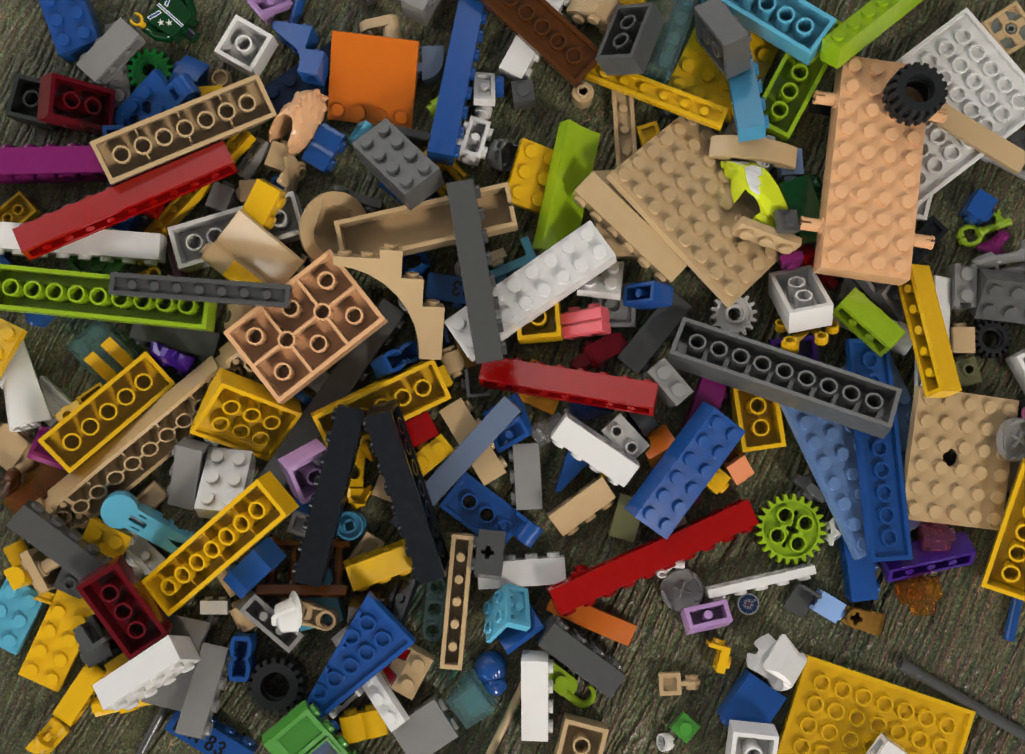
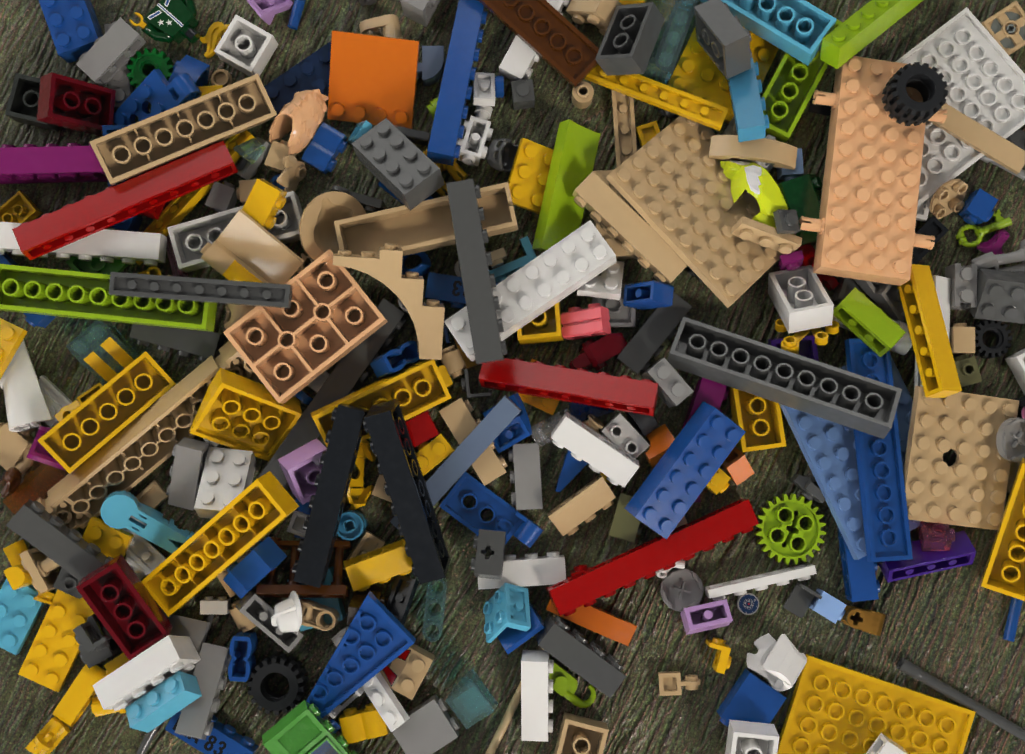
dark purple plate [149,340,198,376] -> none
blue arch [272,20,330,86] -> none
tan brick [440,532,475,670] -> none
blue hair [474,650,507,696] -> none
white hinge [656,733,675,752] -> none
bright green plate [669,710,701,744] -> none
white gear [709,295,758,336] -> none
white plate [820,518,842,546] -> none
clear orange brick [895,576,944,616] -> none
none -> medium azure brick [125,671,202,733]
none -> yellow piece [200,21,230,59]
none -> clear light blue slope [233,138,266,165]
none -> tan bush [583,414,604,433]
none -> tan dish [929,179,968,219]

